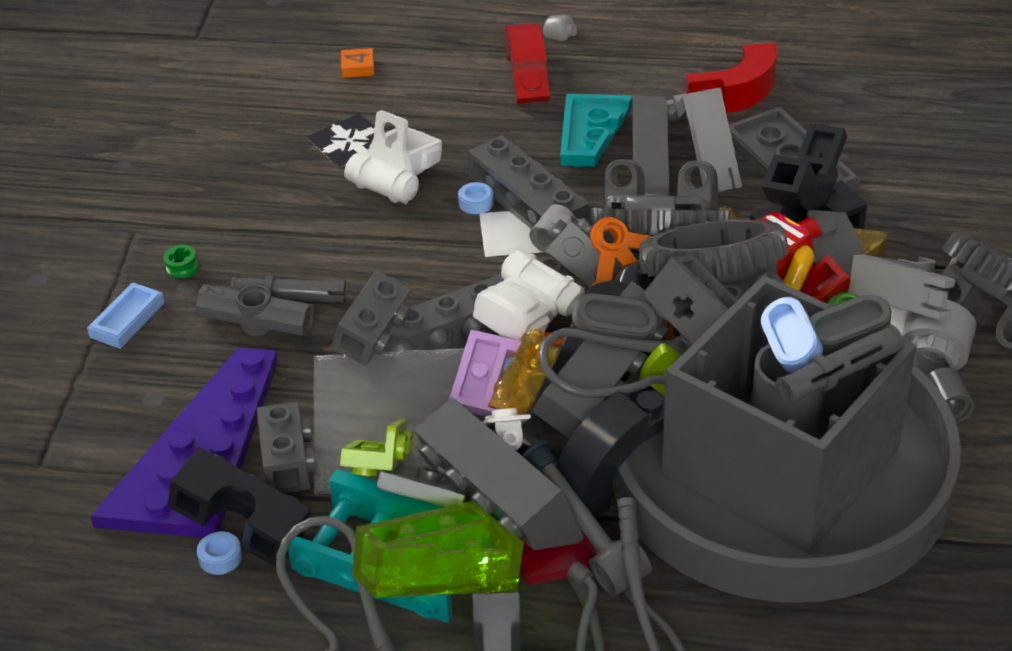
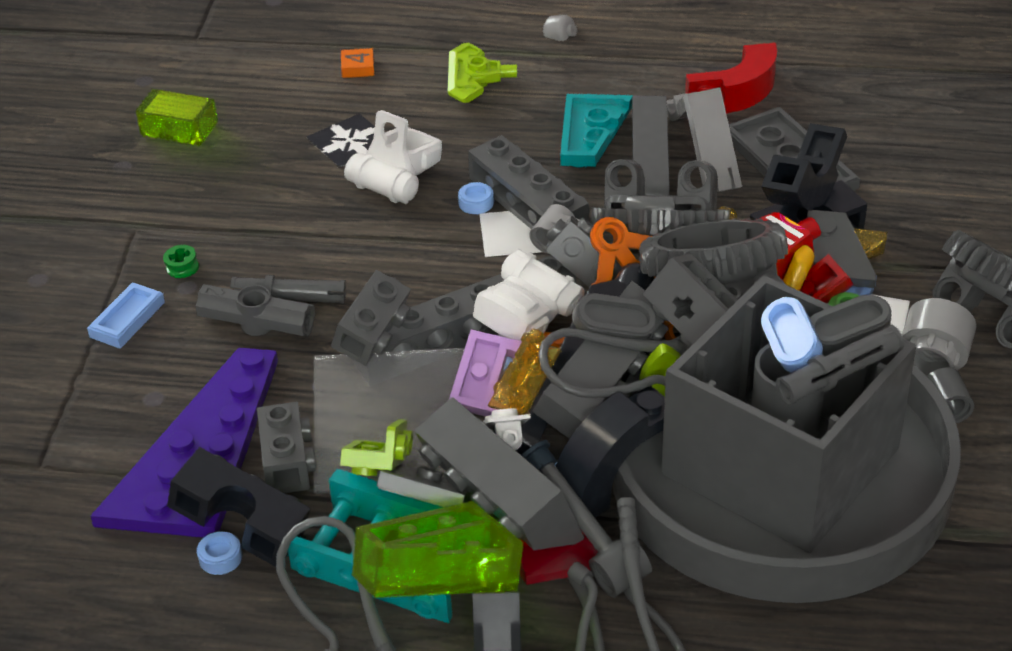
red arch [504,23,550,104] -> none
light grey hinge [848,254,955,320] -> none
none -> clear neon green brick [136,89,218,146]
none -> lime piece [448,43,517,103]

